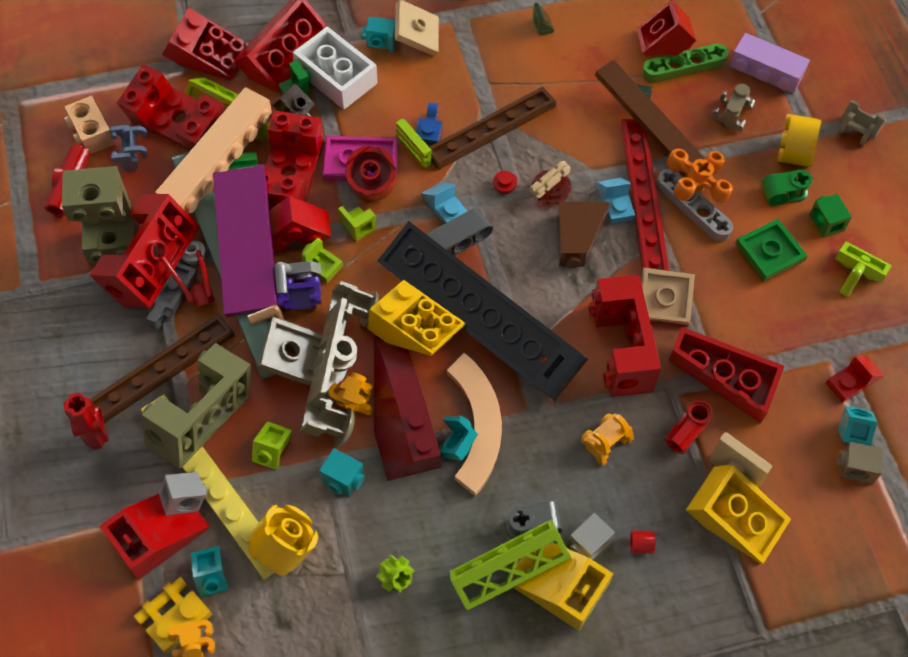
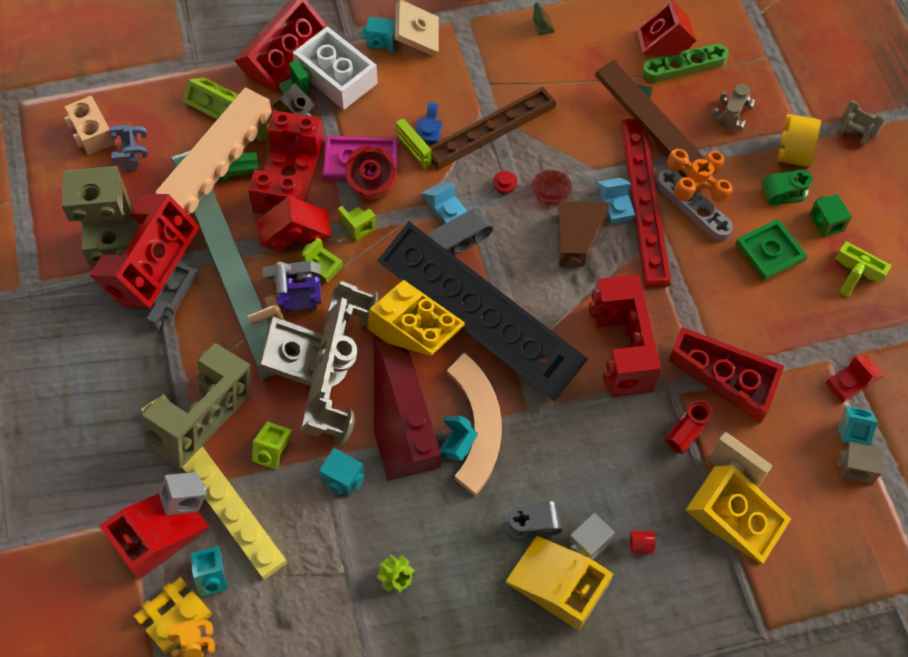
red piece [44,144,92,217] -> none
red piece [64,392,109,450] -> none
reddish brown tile [90,314,235,423] -> none
red plate [117,64,226,151] -> none
red plant [160,250,215,307] -> none
red slope [162,7,248,80] -> none
white plate [181,241,206,265] -> none
magenta tile [213,165,278,318] -> none
yellow brick [248,505,318,576] -> none
light orange piece [328,372,373,416] -> none
lime fence [450,519,571,611] -> none
tan axle [530,161,570,198] -> none
light orange piece [581,413,634,466] -> none
tan plate [641,268,695,326] -> none
lavender brick [730,33,810,94] -> none

